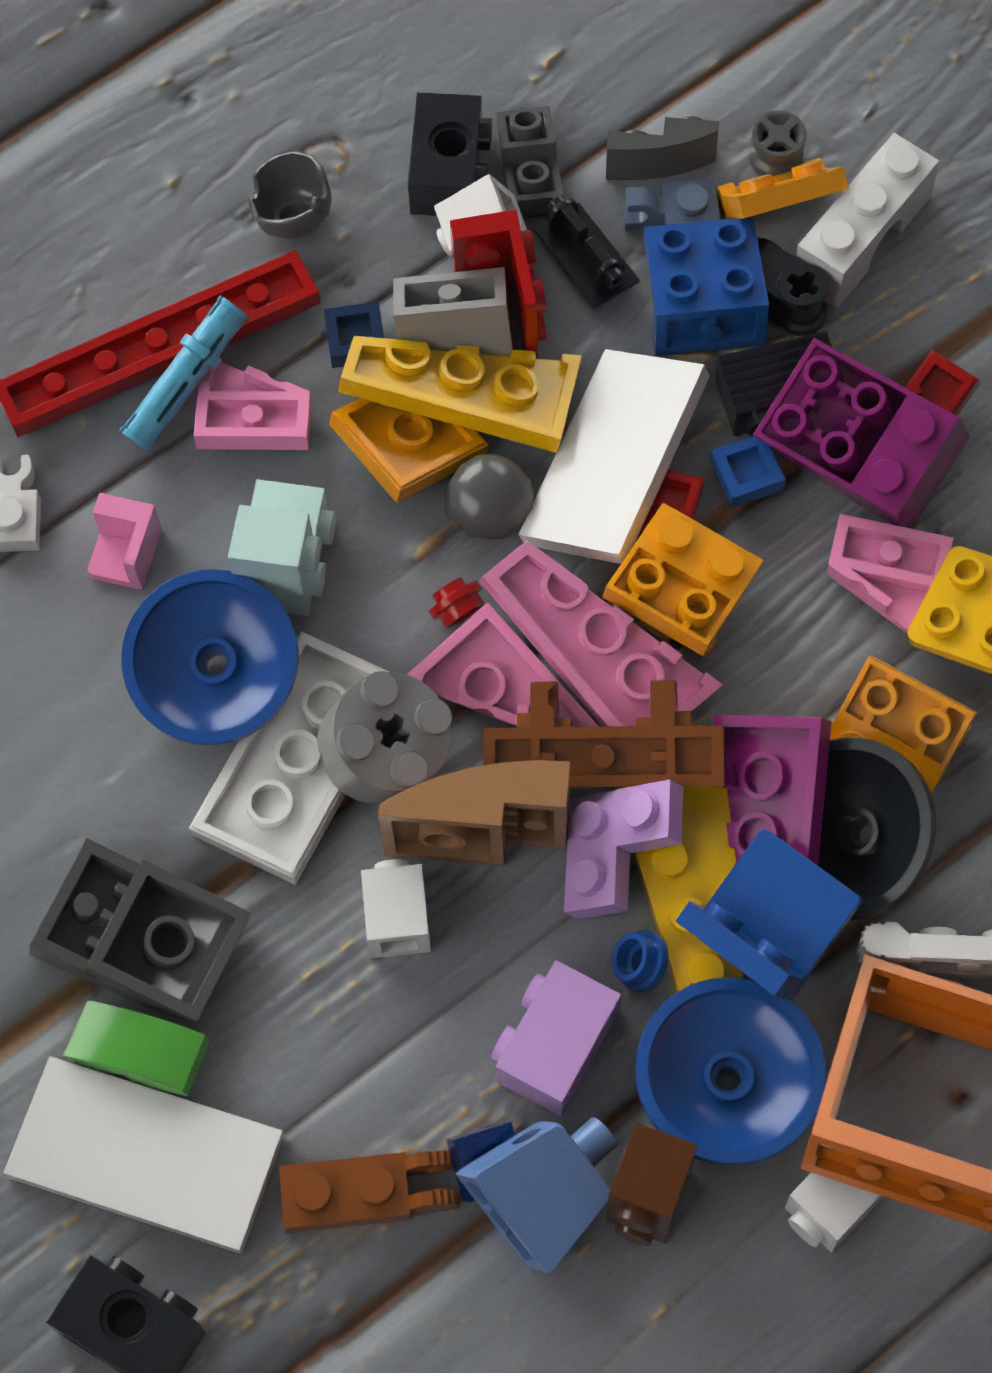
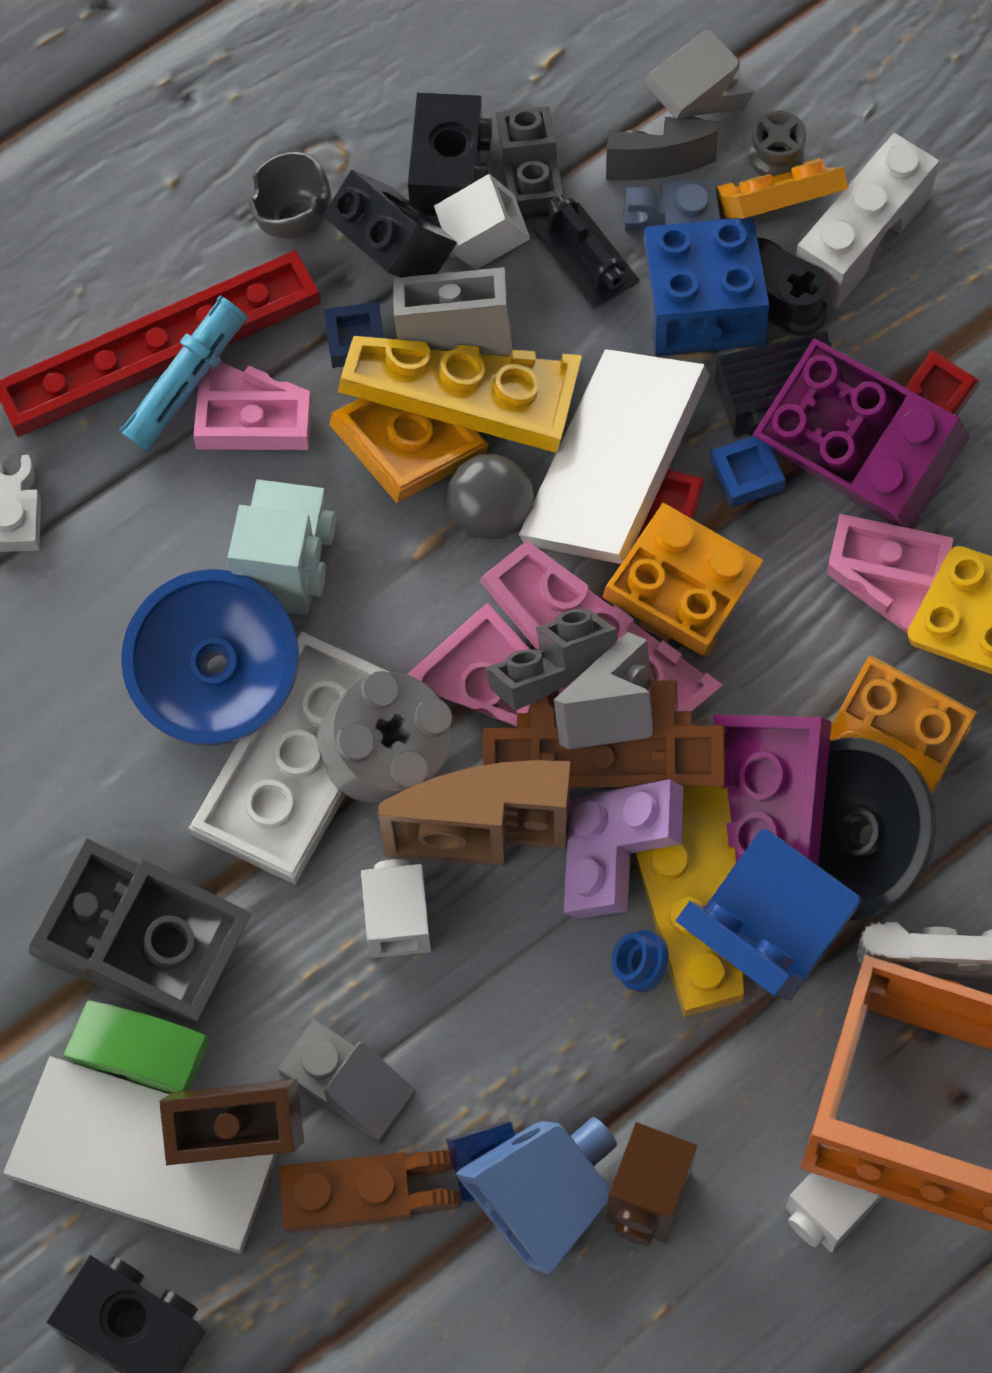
bright pink panel [87,493,162,590] -> none
red plate [429,577,485,629] -> none
red bracket [450,209,546,359] -> none
lavender brick [491,960,621,1117] -> none
blue dish [635,977,826,1166] -> none
none -> reddish brown brick [159,1079,305,1166]
none -> light grey slope [277,1019,416,1143]
none -> black brick [323,169,457,278]
none -> dark grey slope [486,609,618,710]
none -> light grey slope [554,632,654,749]
none -> light grey slope [643,30,755,119]

